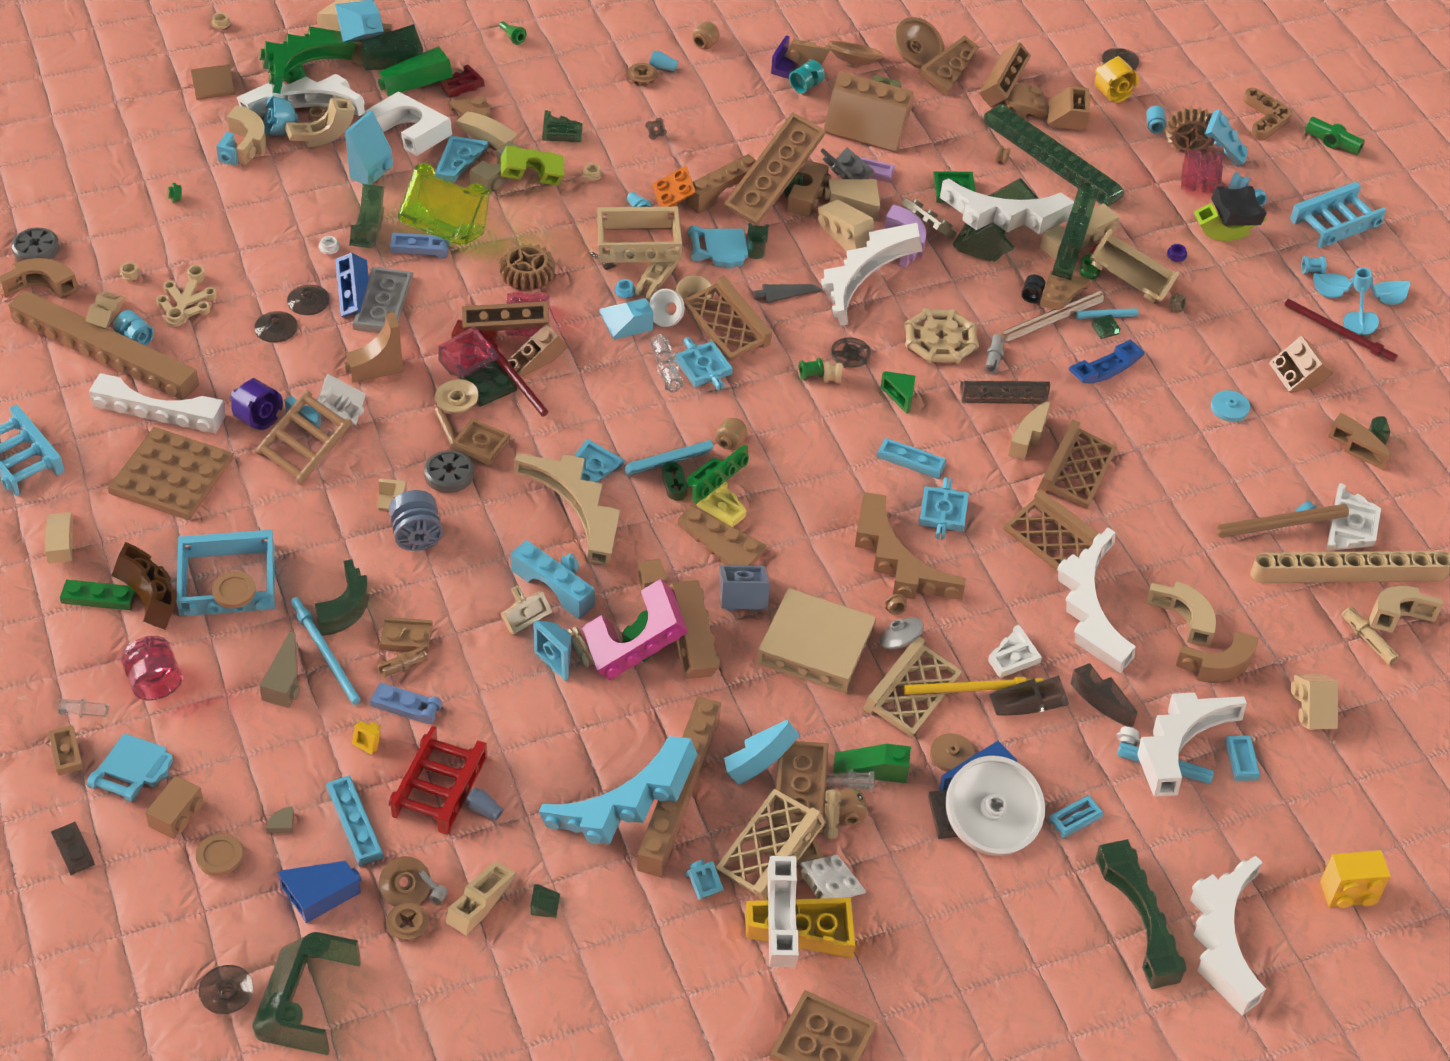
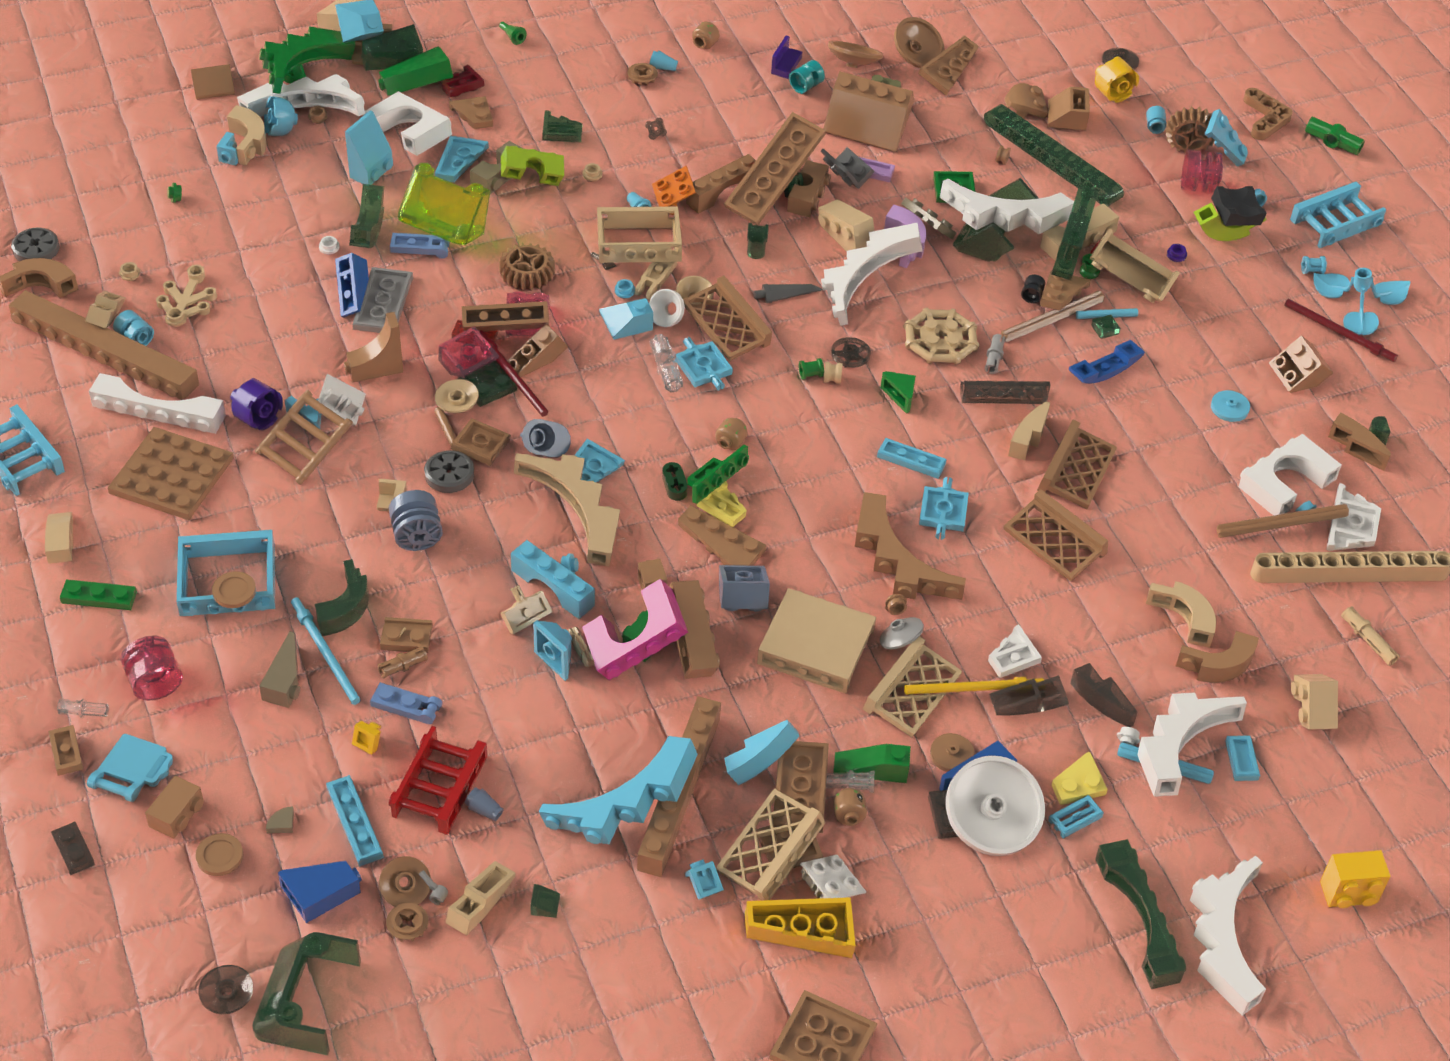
reddish brown brick [111,542,176,630] -> none
tan plate [211,13,230,30] -> none
clear smoke dish [255,311,298,343] -> none
tan arch [285,98,355,148] -> none
clear smoke dish [287,284,330,315] -> none
tan slope [455,111,518,149] -> none
medium azure tile [624,440,713,476] -> none
medium azure piece [687,226,748,269] -> none
white arch [768,856,799,968] -> none
medium nougat wing [785,39,832,66] -> none
tan axle [823,789,841,839] -> none
tan slope [825,179,880,221] -> none
medium nougat brick [979,42,1031,107] -> none
white arch [1057,528,1136,674] -> none
dark tan plate [1169,292,1186,313] -> none
medium azure wheel [1228,172,1251,189] -> none
tan arch [1369,586,1443,633] -> none
none -> sand blue piece [520,419,571,457]
none -> light yellow wing [1051,752,1108,805]
none -> white arch [1238,434,1342,515]

